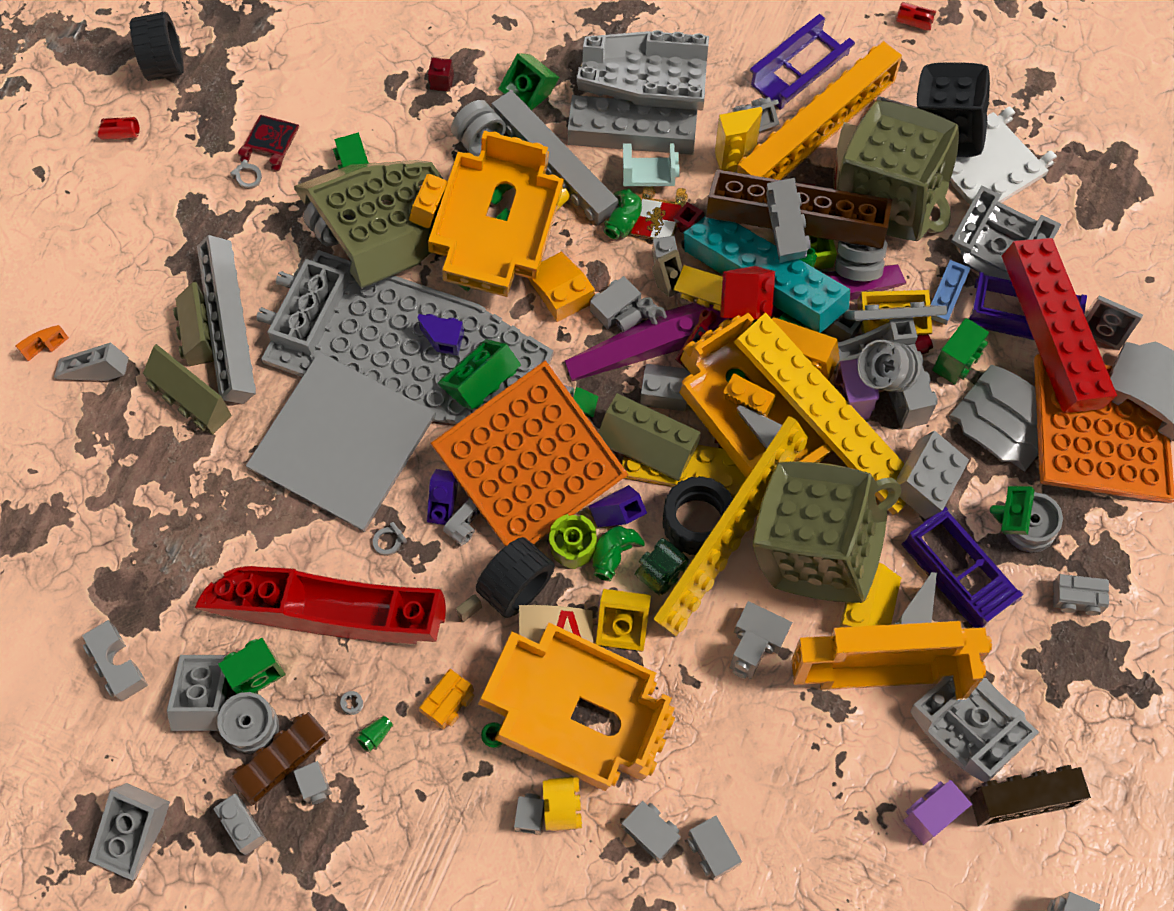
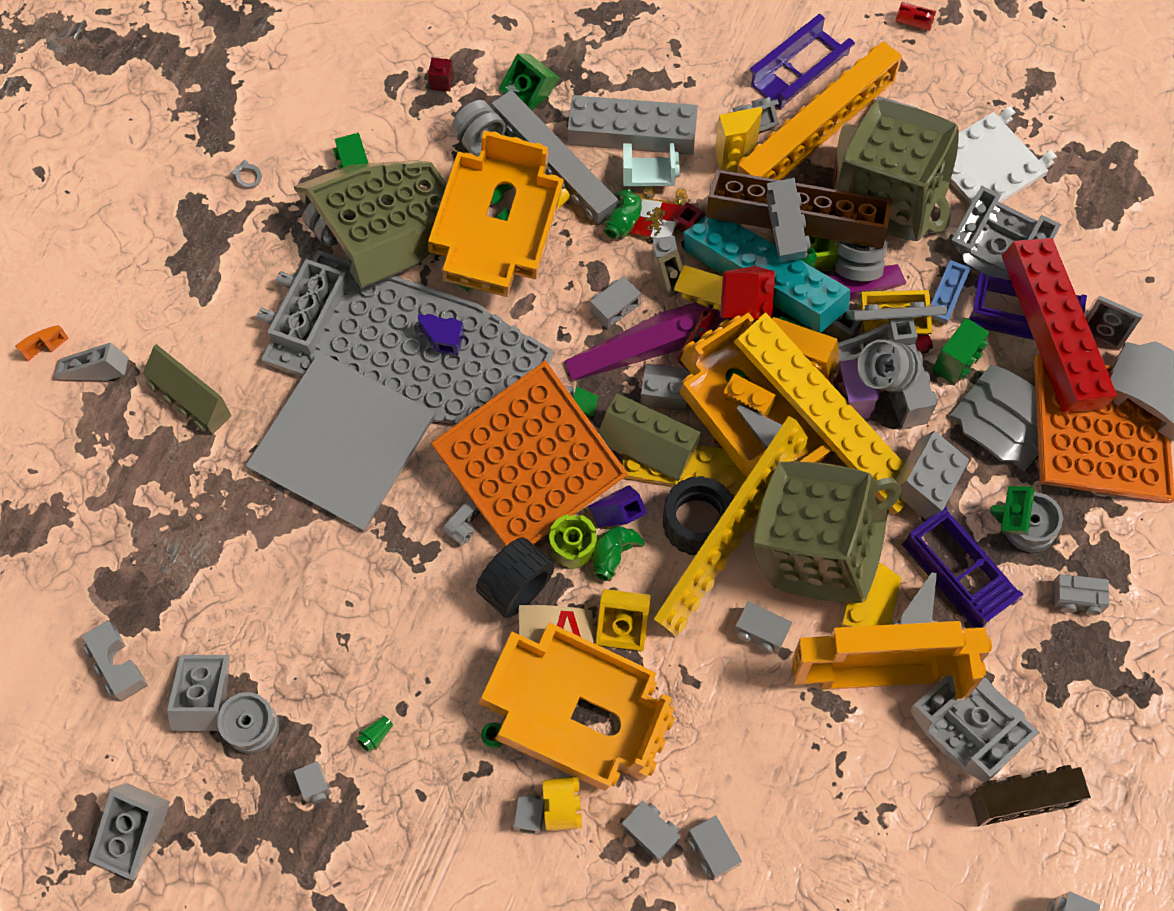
red arm [98,117,140,140] -> none
black tyre [130,12,184,81] -> none
olive slope [173,282,214,366] -> none
red slope [195,566,446,644] -> none
light grey brick [197,235,256,404] -> none
light grey brick [213,794,267,855] -> none
green brick [218,638,286,694] -> none
reddish brown brick [230,712,331,805] -> none
flag [238,115,299,171] -> none
light grey bush [340,691,363,715] -> none
light grey piece [373,522,407,556] -> none
light orange brick [409,174,448,228] -> none
light orange brick [419,669,475,729] -> none
dark purple slope [427,469,458,525] -> none
green slope [438,339,521,410] -> none
dark tan tile [456,594,482,622] -> none
light orange slope [528,251,595,322] -> none
light grey wedge [577,30,709,111] -> none
light grey bar [615,297,667,332] -> none
clear green brick [635,538,690,596] -> none
light grey brick [729,630,769,679] -> none
medium lavender brick [903,780,972,845] -> none
black piece [917,62,990,157] -> none

